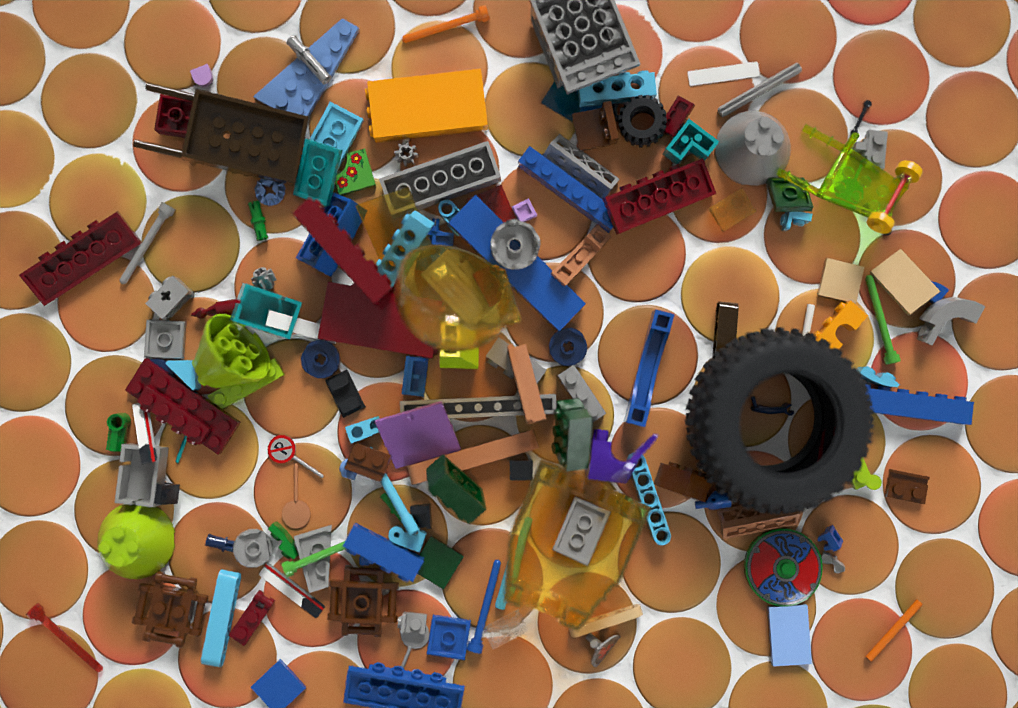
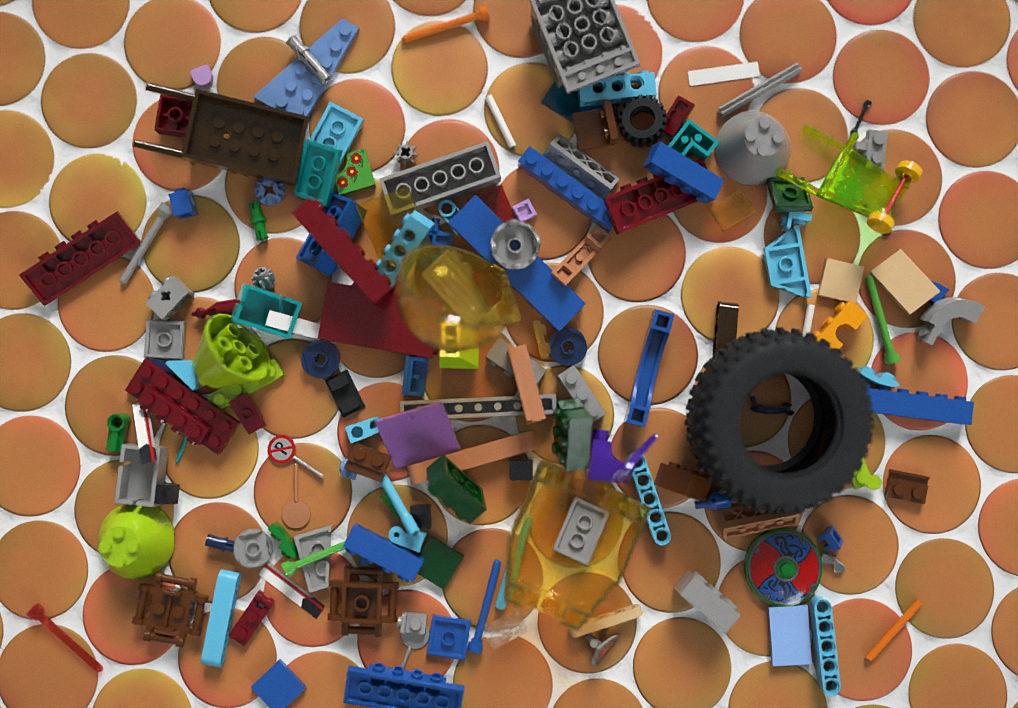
light orange brick [365,69,488,143] -> none
none -> blue brick [169,188,198,220]
none -> dark red plate [229,392,266,435]
none -> white bar [485,95,516,149]
none -> clear yellow plate [532,320,551,361]
none -> blue brick [643,142,724,203]
none -> light grey brick [673,570,741,634]
none -> medium azure wing [763,225,812,298]
none -> medium azure beam [809,596,841,696]

